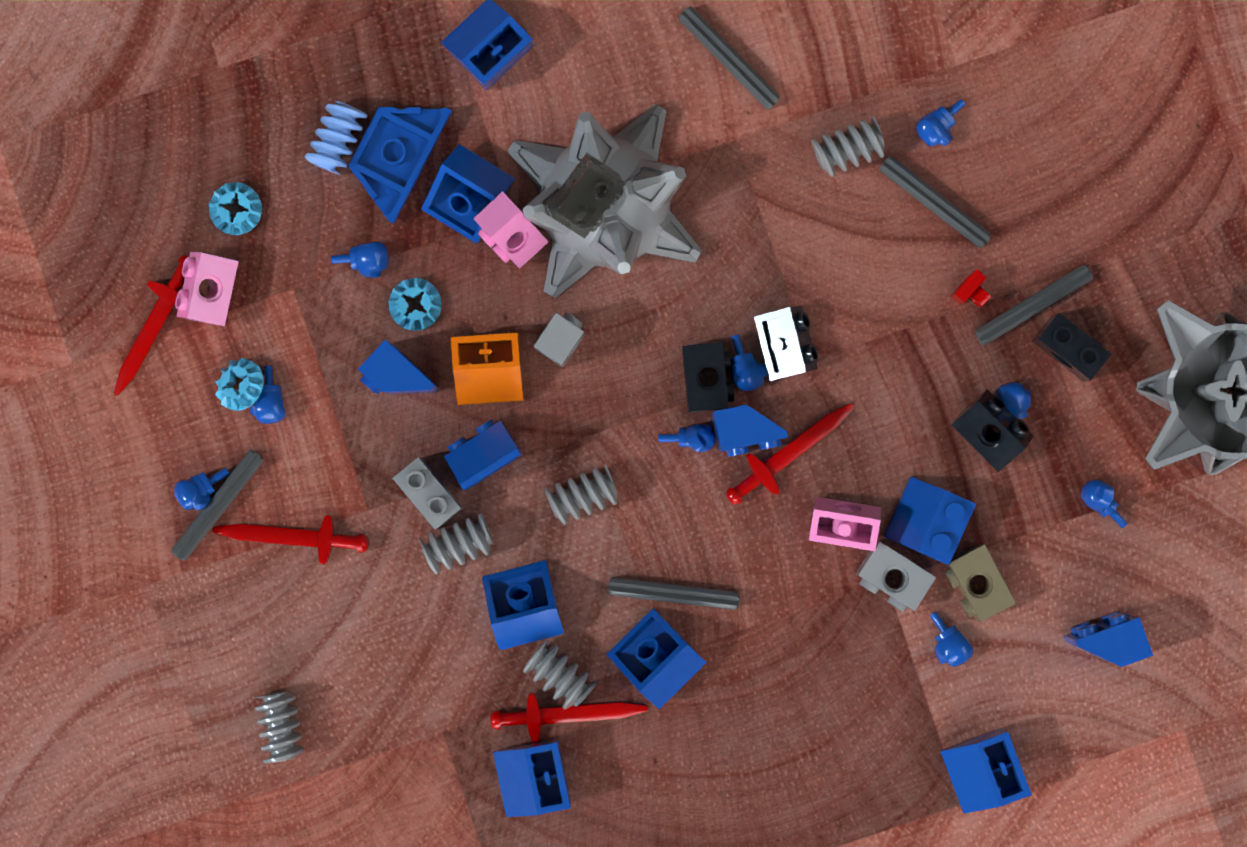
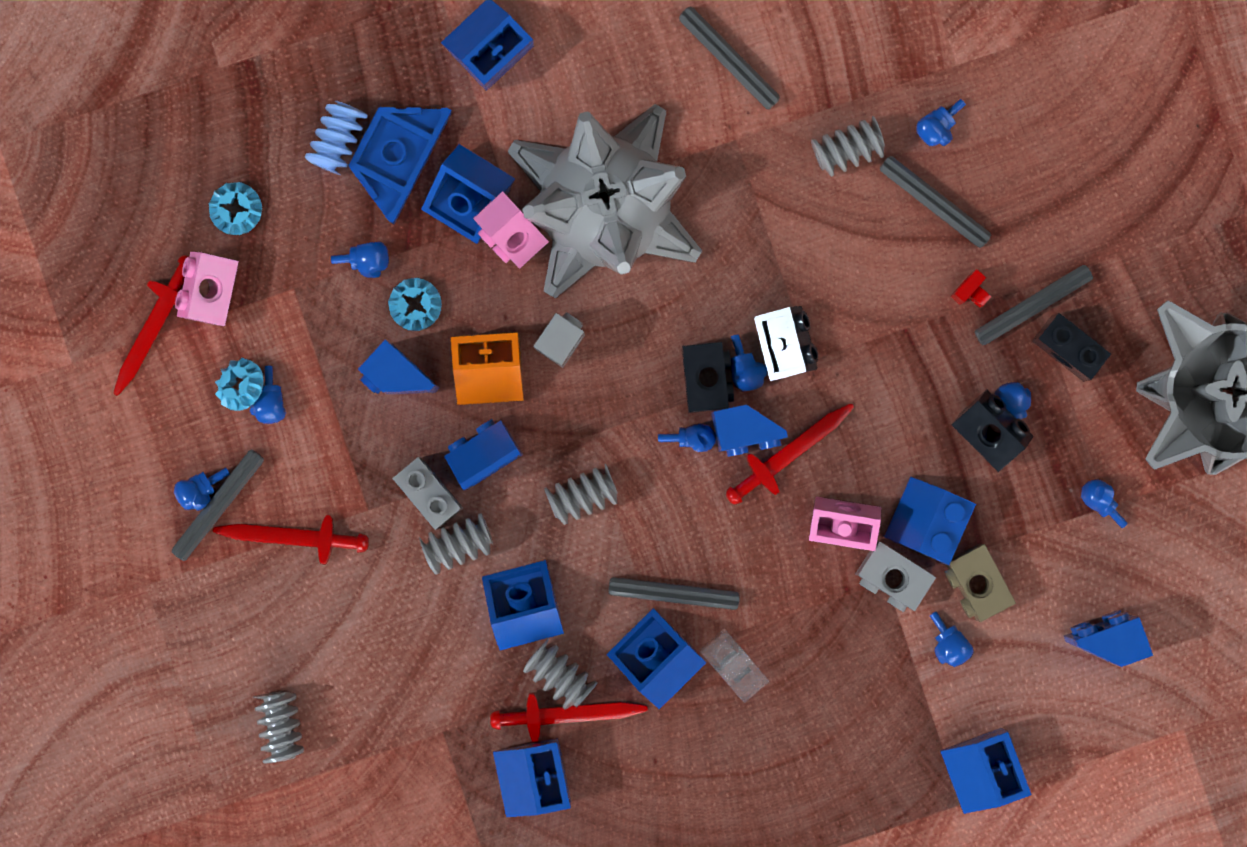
clear smoke brick [547,152,625,239] -> none
none -> clear brick [699,628,770,703]

